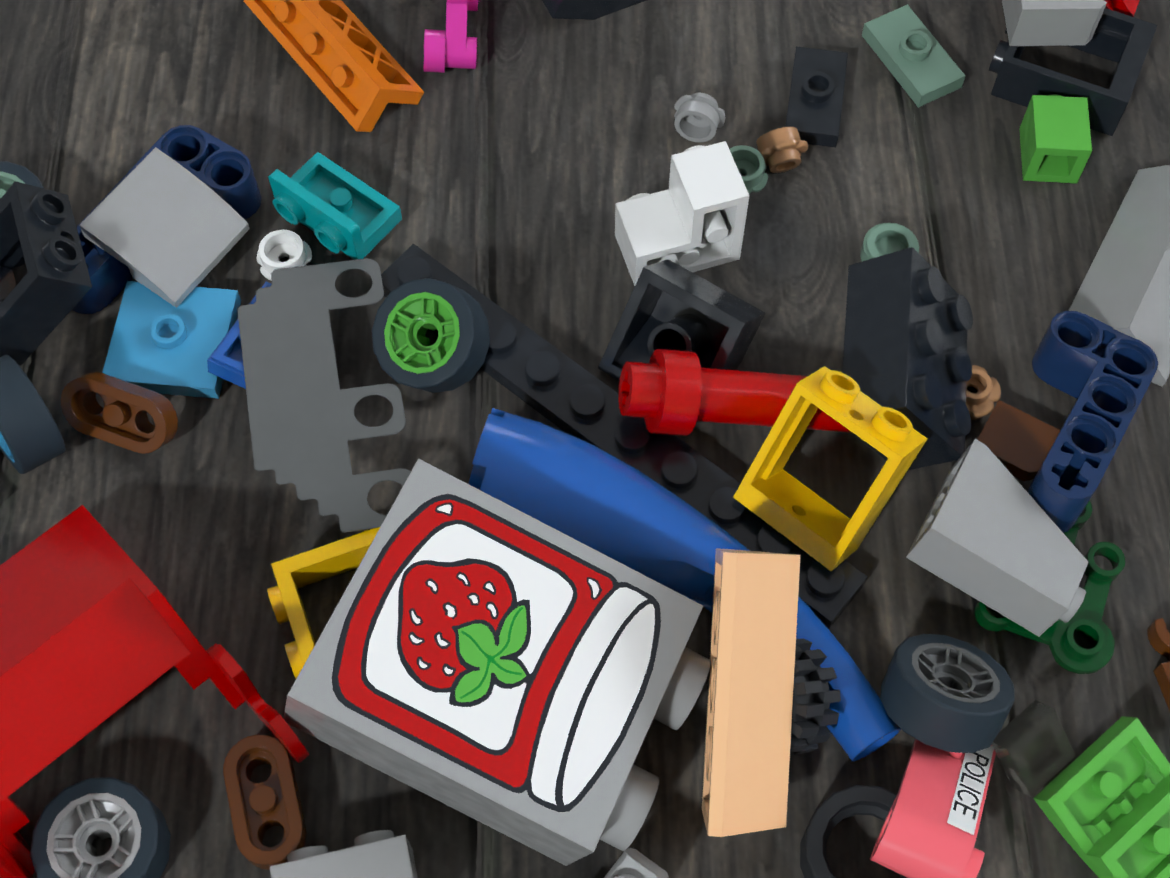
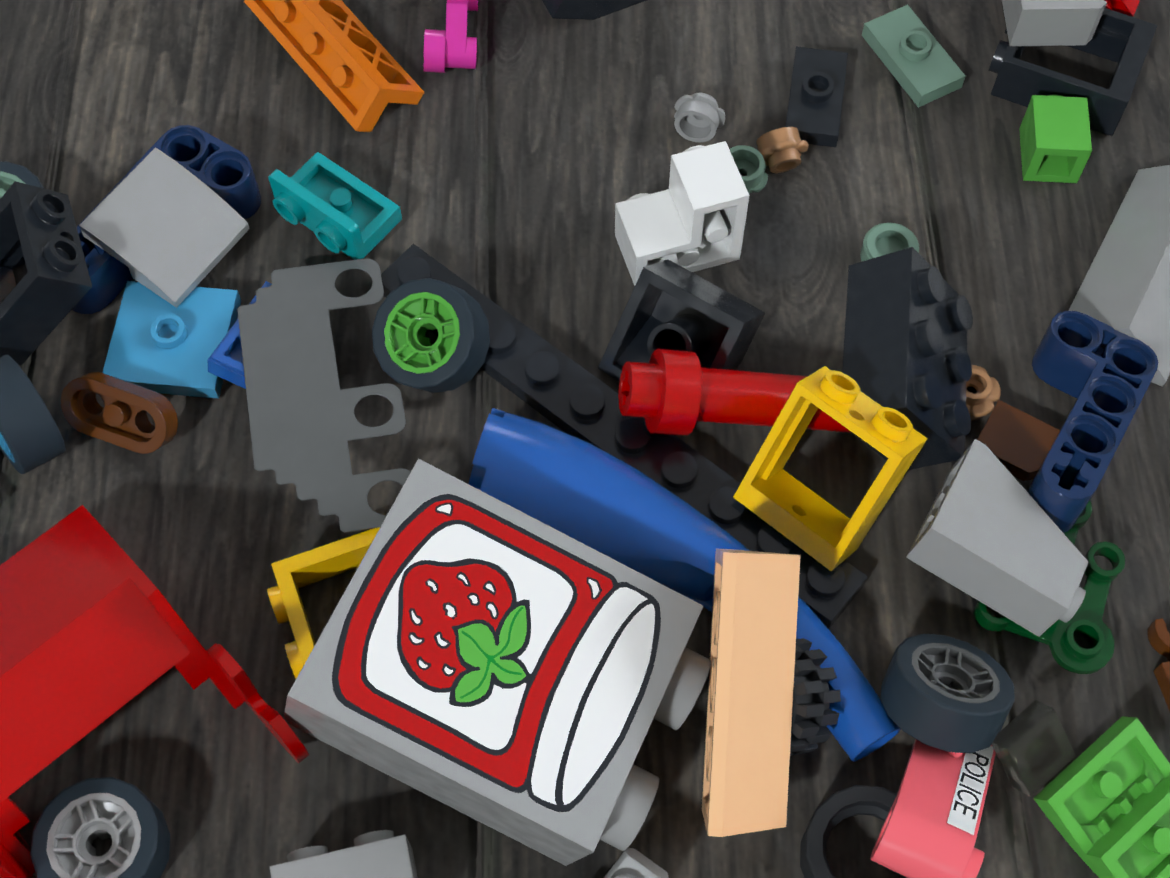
reddish brown plate [223,735,307,870] -> none
white plate [256,229,312,281] -> none

